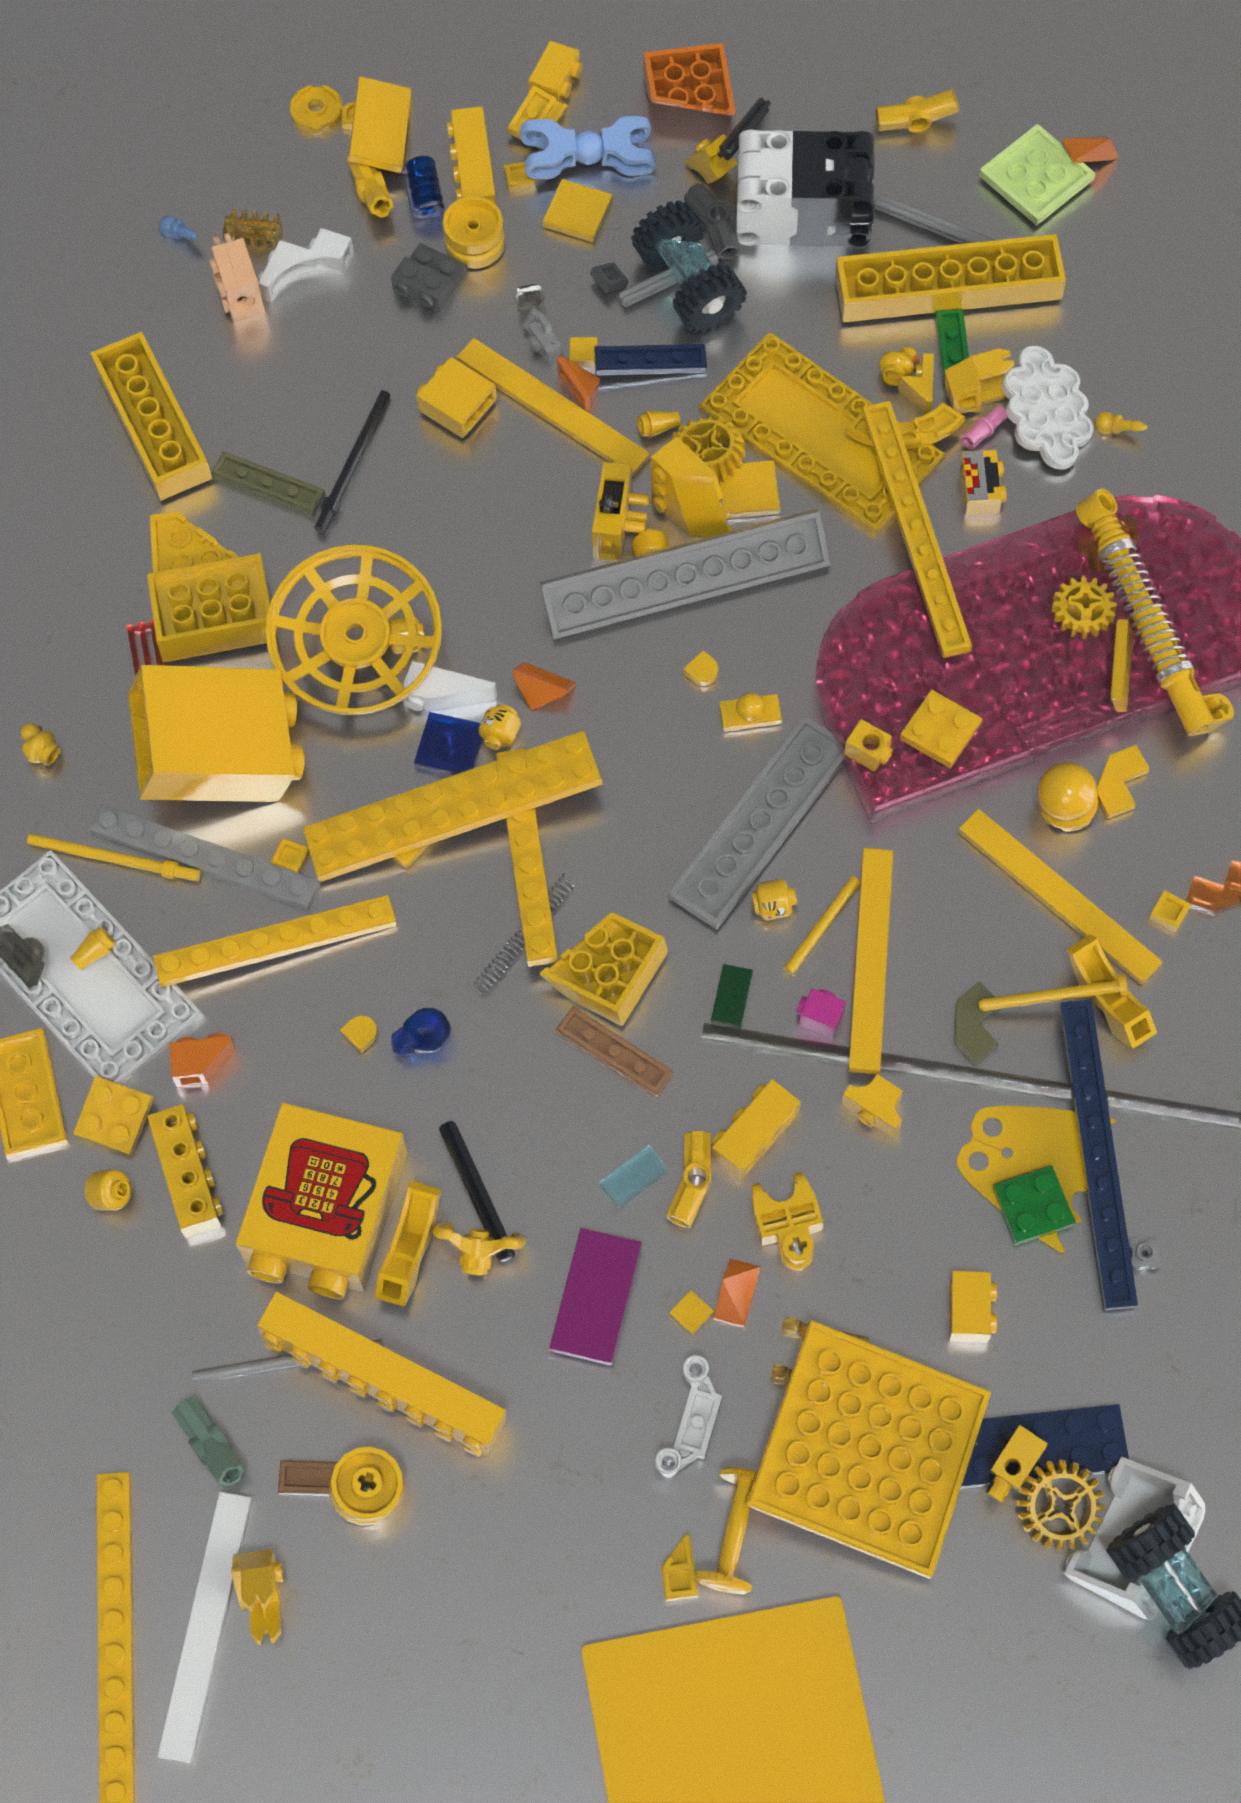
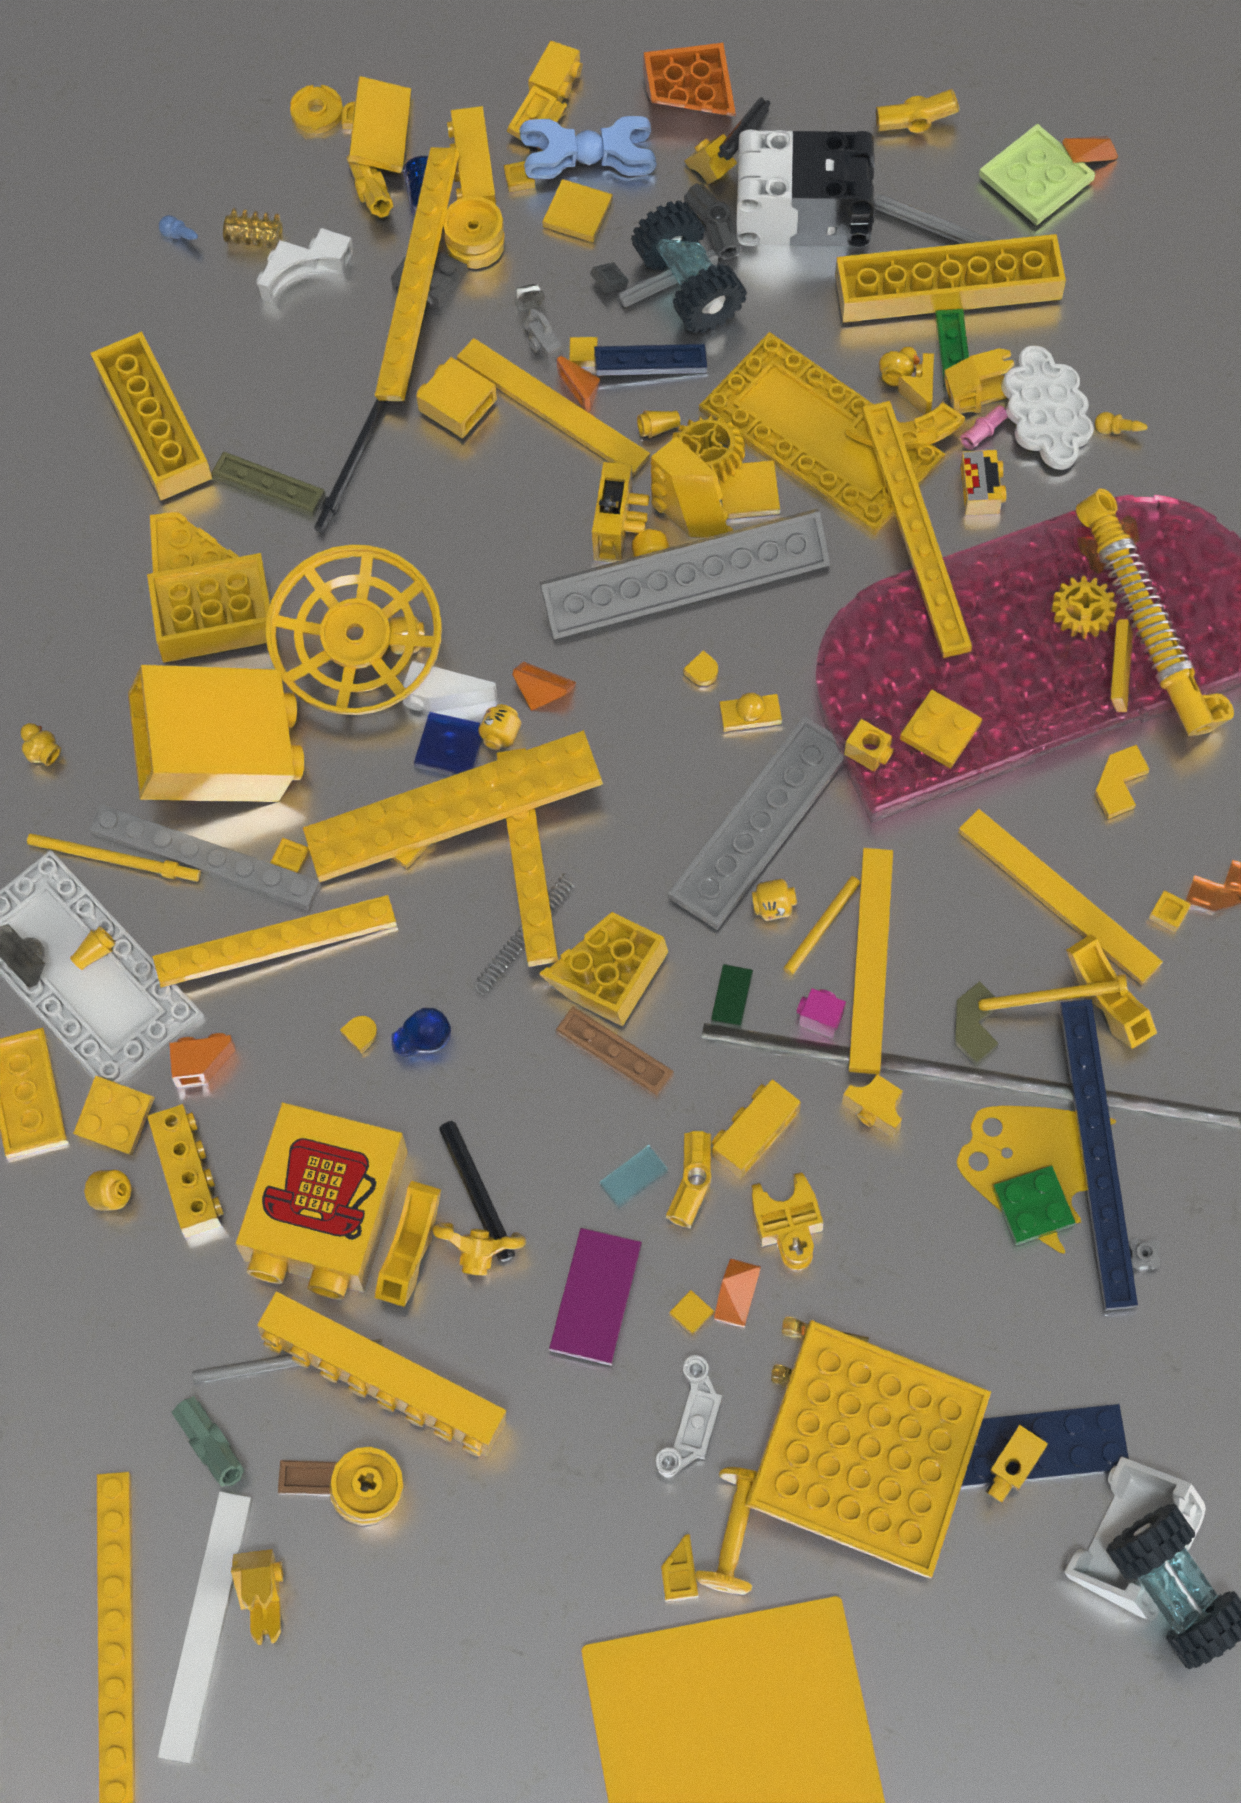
clear red tile [126,620,164,677] -> none
light nougat brick [209,232,265,322] -> none
yellow brick [950,1271,997,1343] -> none
yellow gear [1016,1459,1106,1551] -> none
yellow tile [1037,762,1099,832] -> none
none -> yellow plate [375,147,459,401]

